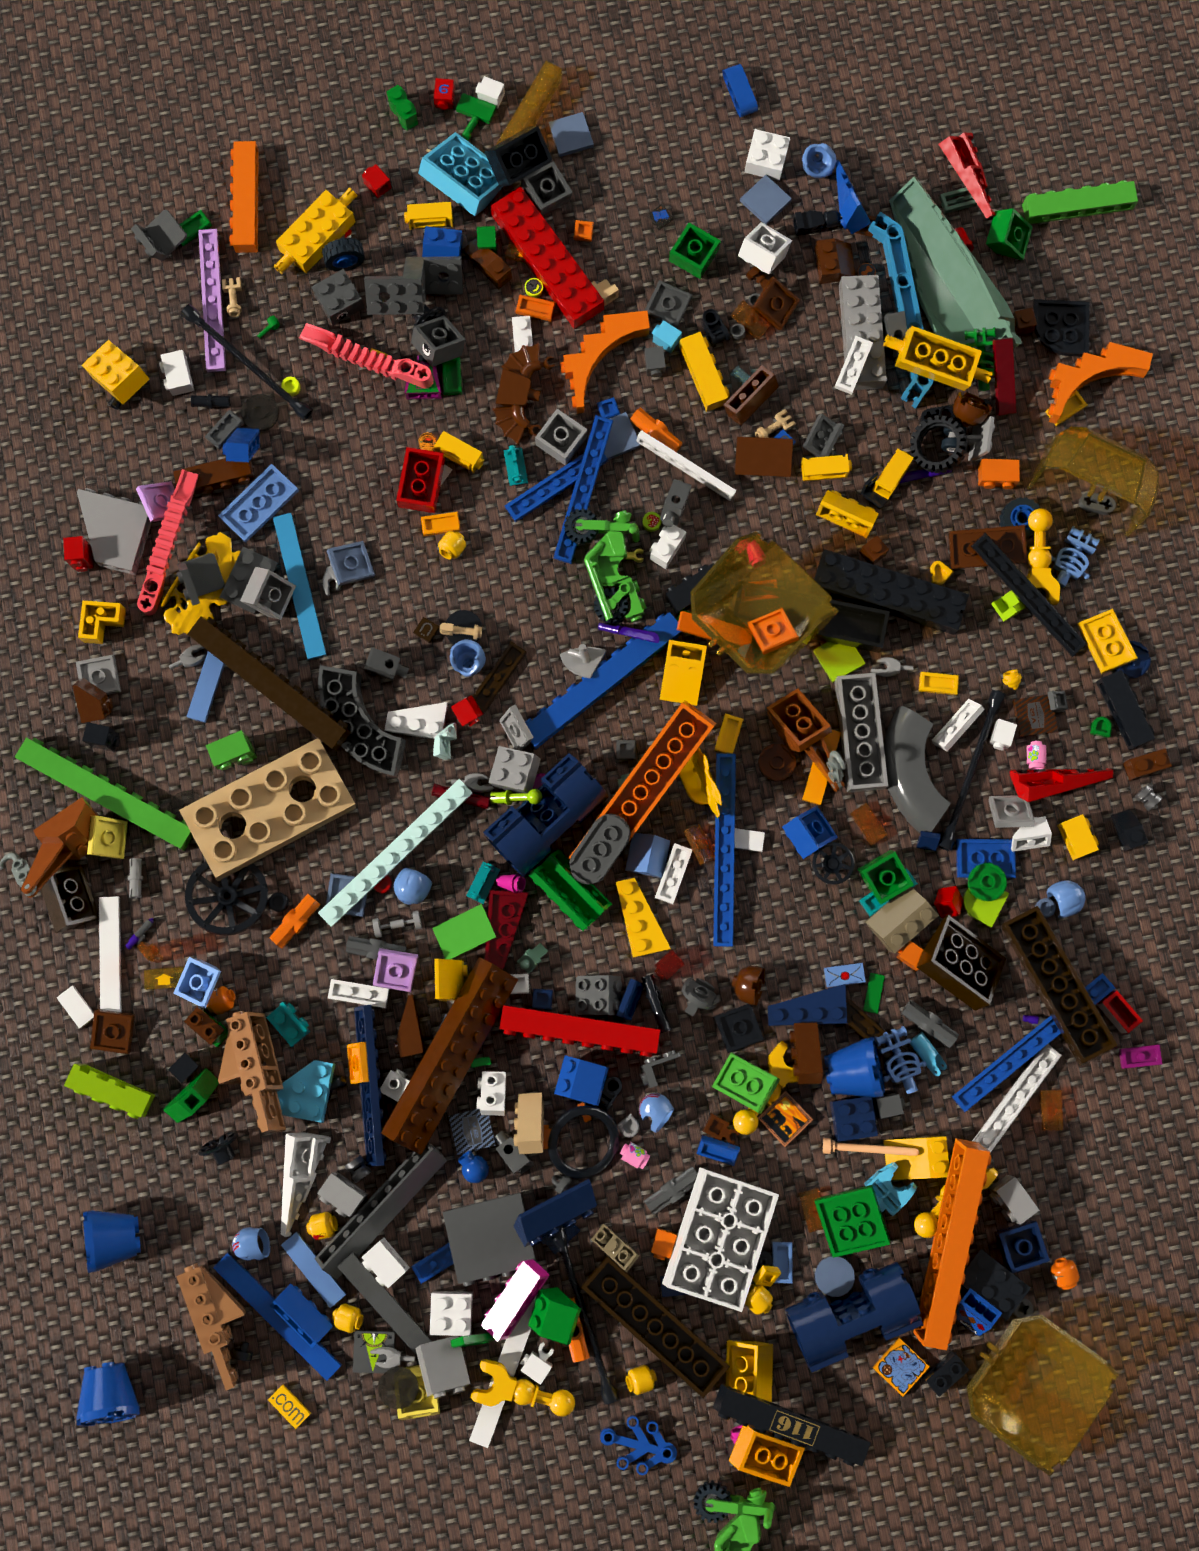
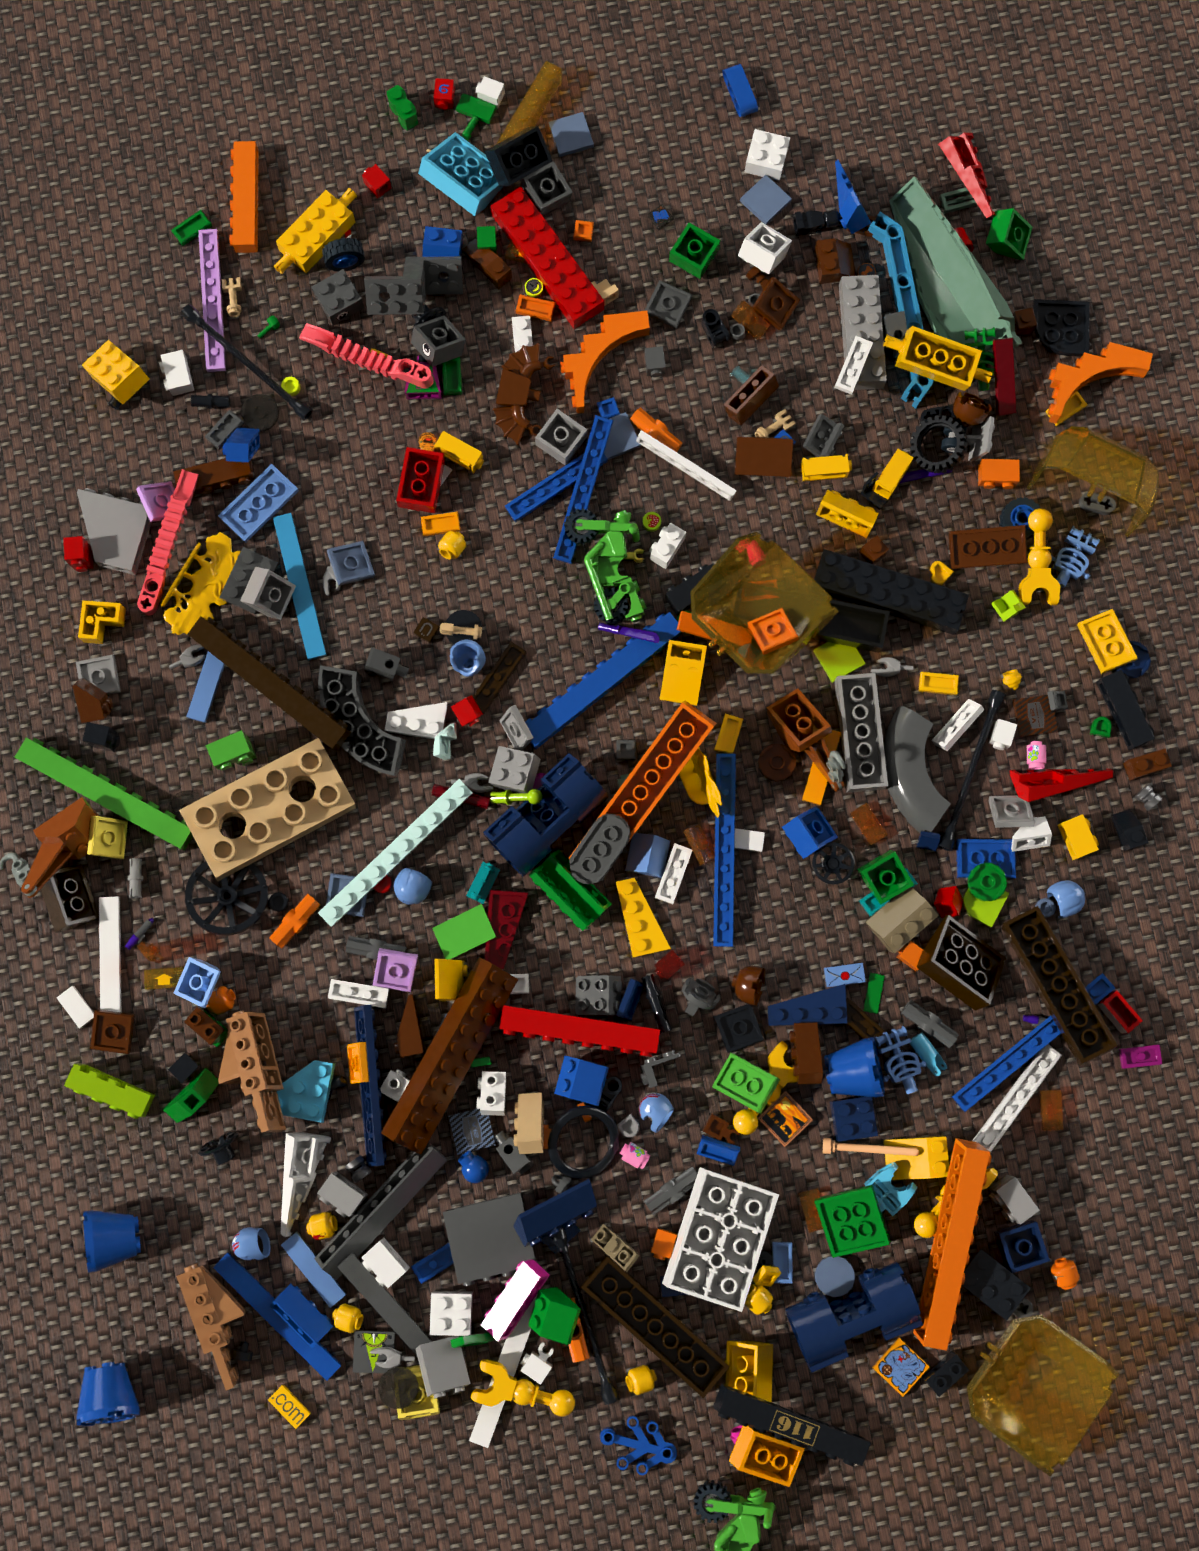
dark grey bracket [131,210,187,261] -> none
dark grey bracket [177,553,225,605] -> none
teal bracket [266,1001,310,1047] -> none
light grey wheel [372,910,422,938] -> none
yellow window [404,202,453,230] -> none
dark pink cone [496,874,526,893] -> none
teal hinge [504,445,528,486] -> none
sand green piece [517,943,548,974] -> none
dark blue tile [532,989,553,1010] -> none
light grey shield [560,644,607,679] -> none
medium azure brick [652,320,682,353] -> none
dark grey torso [660,479,692,527] -> none
yellow brick [679,332,730,412] -> none
medium blue piece [802,143,837,178] -> none
dark grey brick [873,1094,905,1119] -> none
blue torso [956,1288,1002,1336] -> none
black tile [971,533,1087,657] -> none
bright green brick [1022,180,1138,224] -> none

